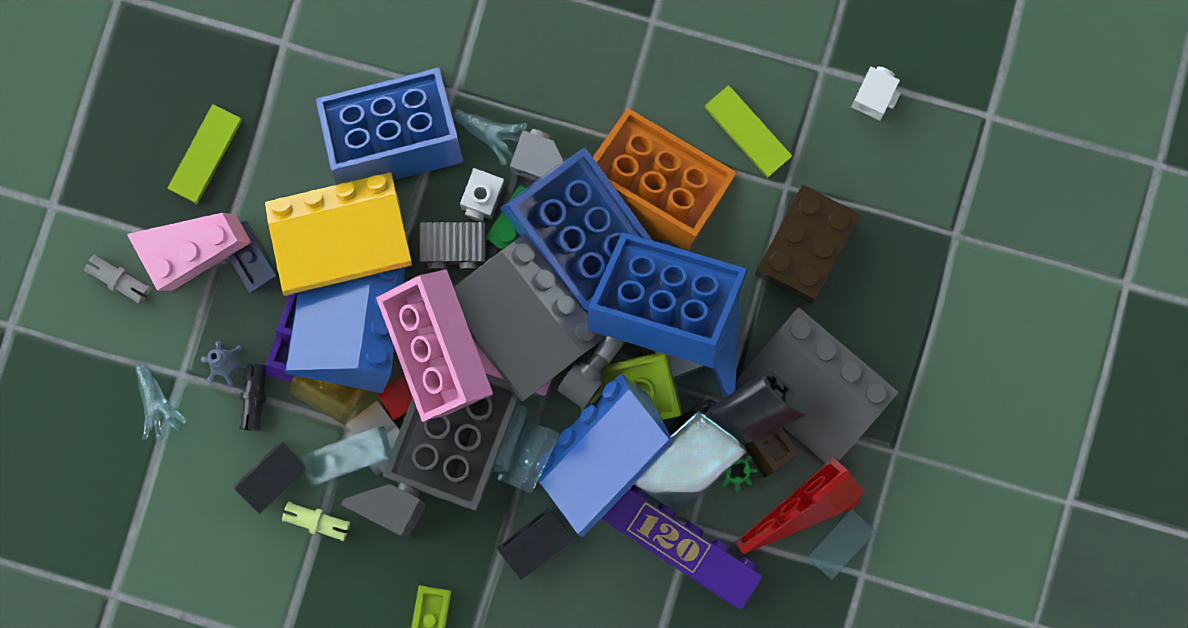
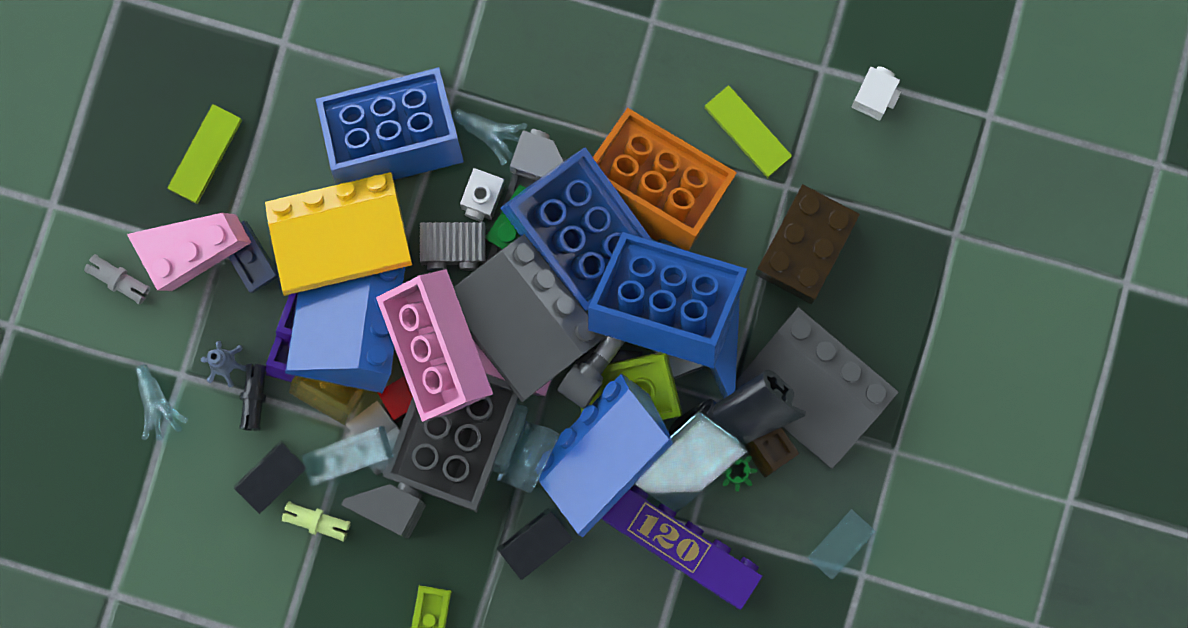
red wedge [735,458,865,554] -> none

